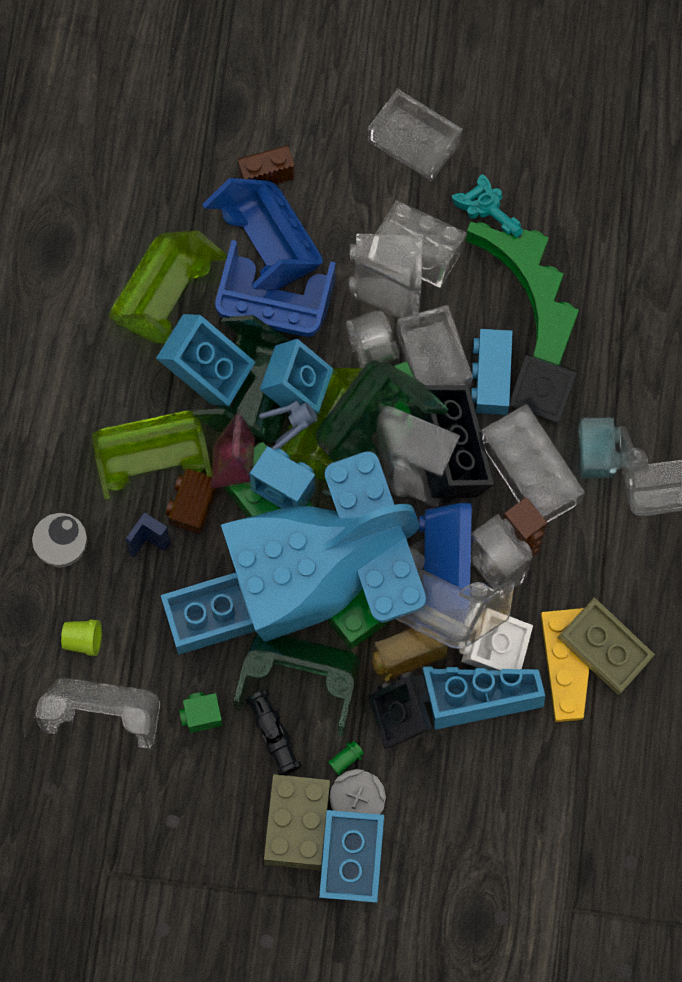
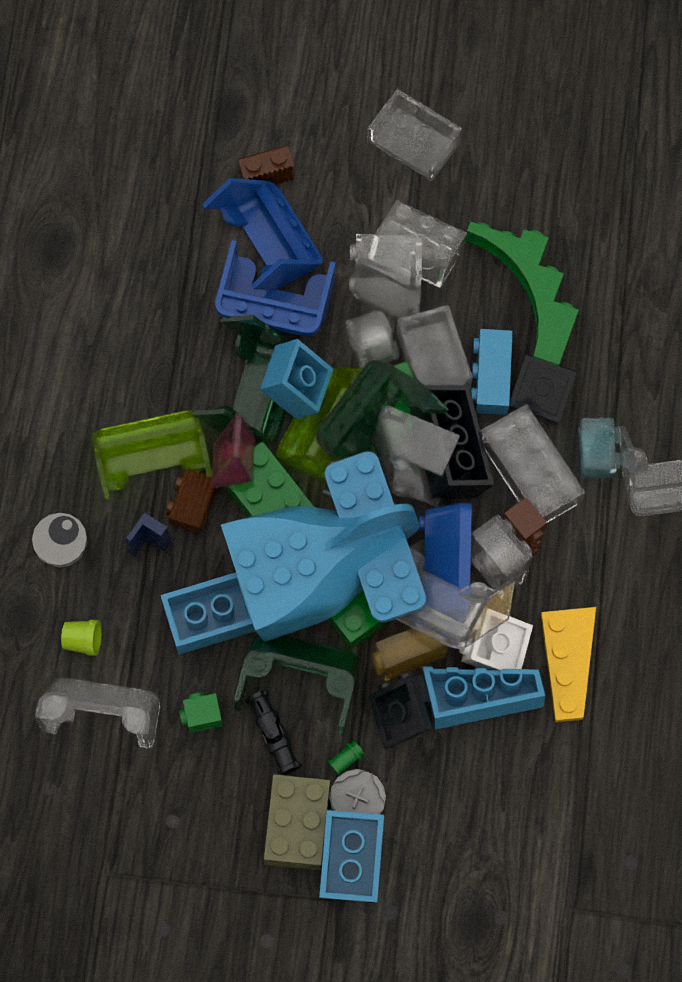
clear neon green windscreen [109,230,228,343] -> none
dark azure brick [156,314,255,406] -> none
dark azure brick [250,446,315,508] -> none
sand blue plant [259,401,317,450] -> none
teal piece [452,174,523,237] -> none
olive tile [557,597,655,695] -> none

